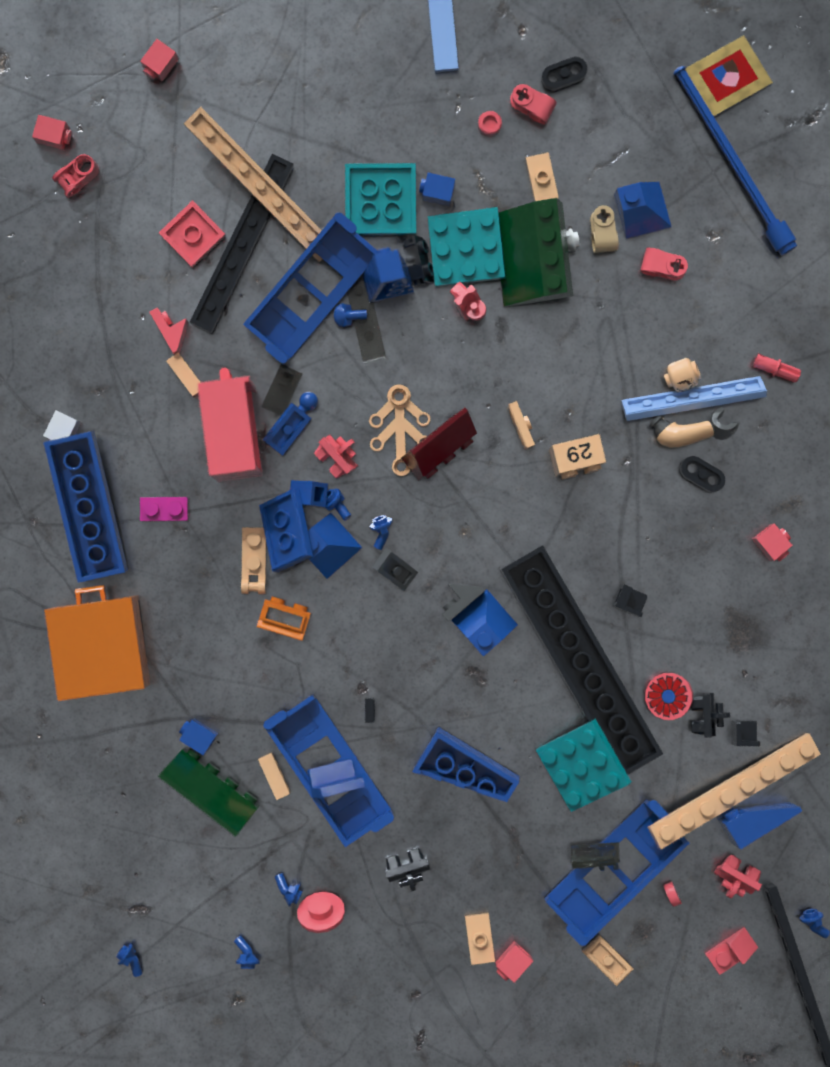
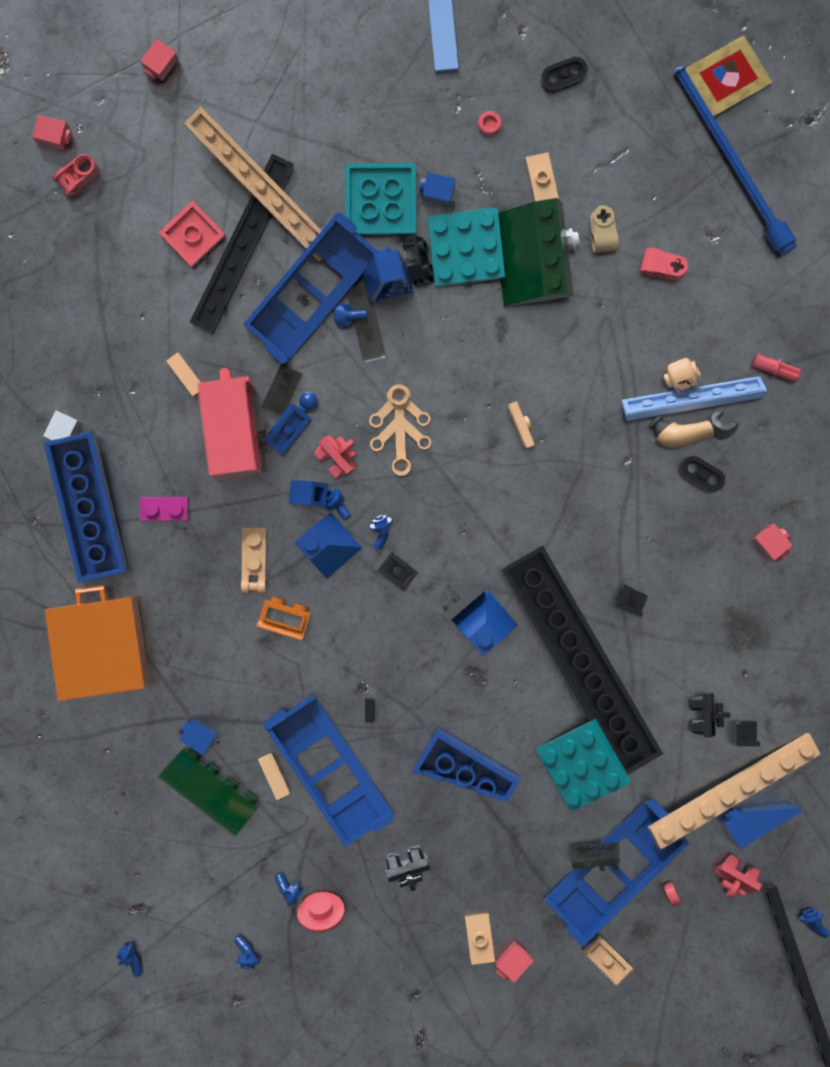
coral slope [149,307,188,355] -> none
blue tile [259,488,313,572] -> none
panel [307,759,366,798] -> none
dark red slope [401,407,477,480] -> none
coral hips [450,282,487,322] -> none
coral piece [510,84,557,124] -> none
light nougat brick [549,434,606,480] -> none
blue slope [614,182,672,239] -> none
tile [645,673,693,720] -> none
coral slope [705,927,758,975] -> none

